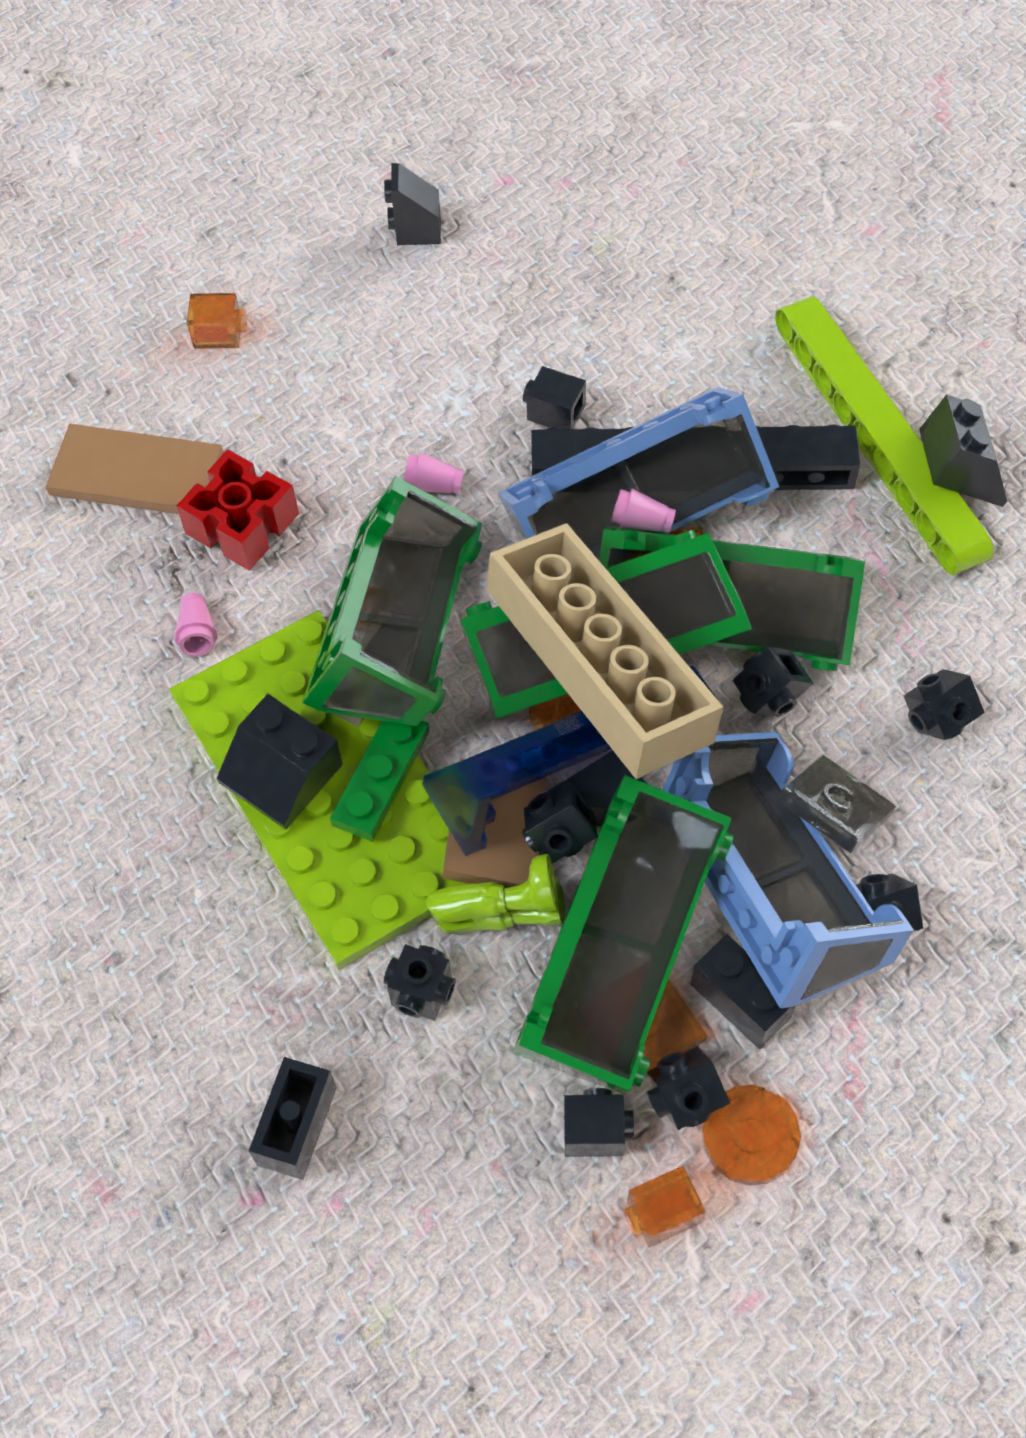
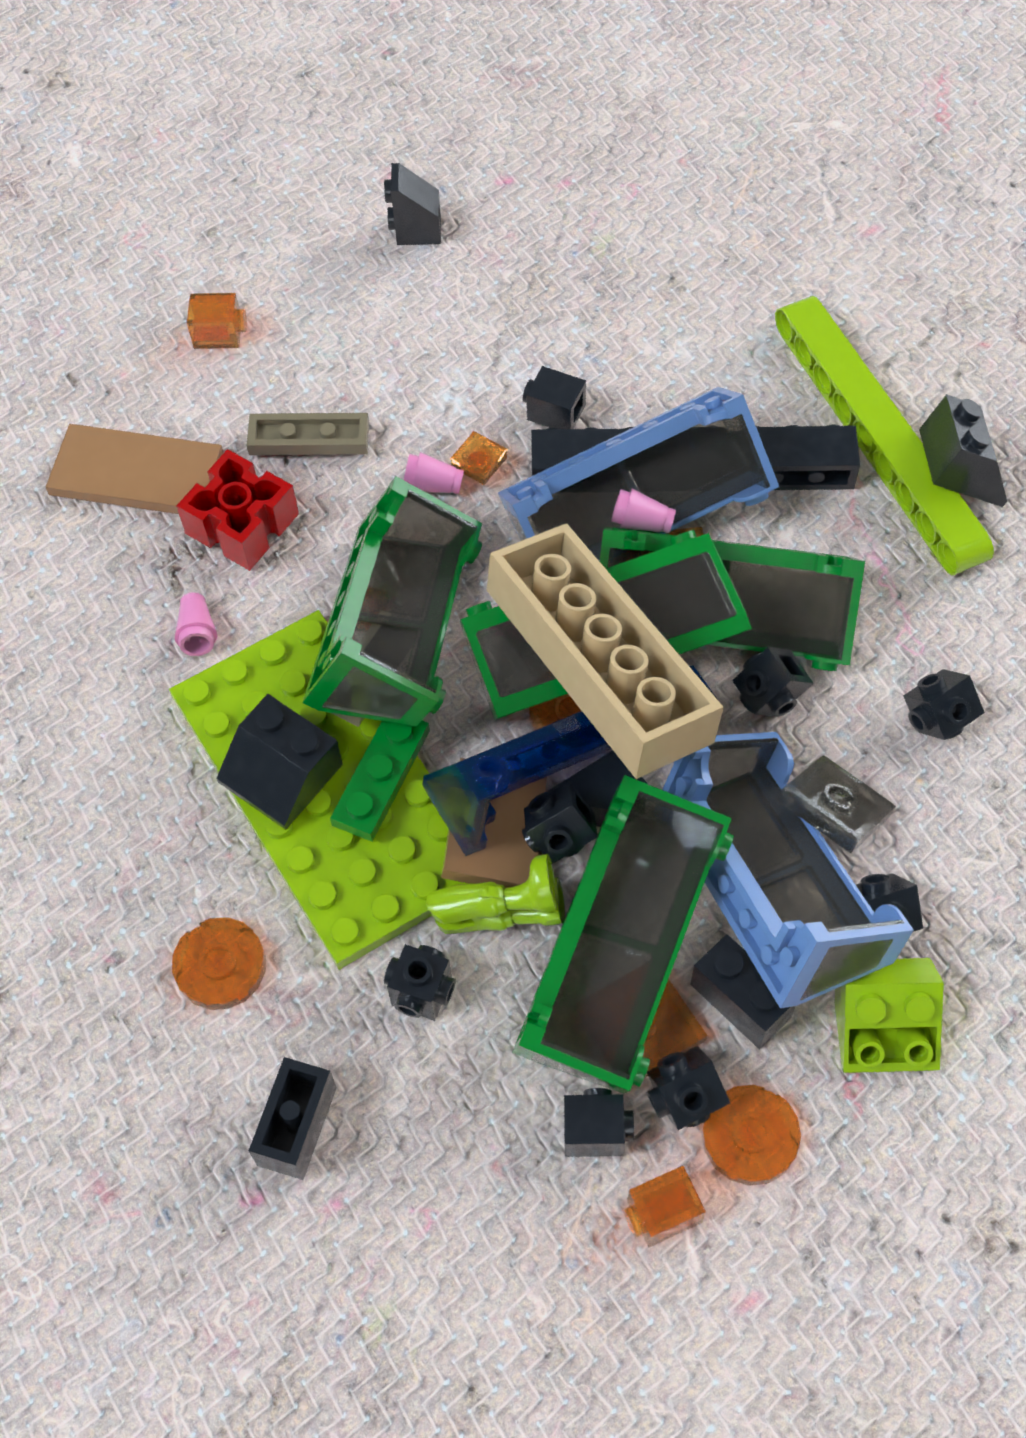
none -> clear orange tile [172,917,266,1010]
none -> dark tan plate [246,413,369,455]
none -> clear orange plate [451,431,507,485]
none -> lime slope [834,958,944,1073]

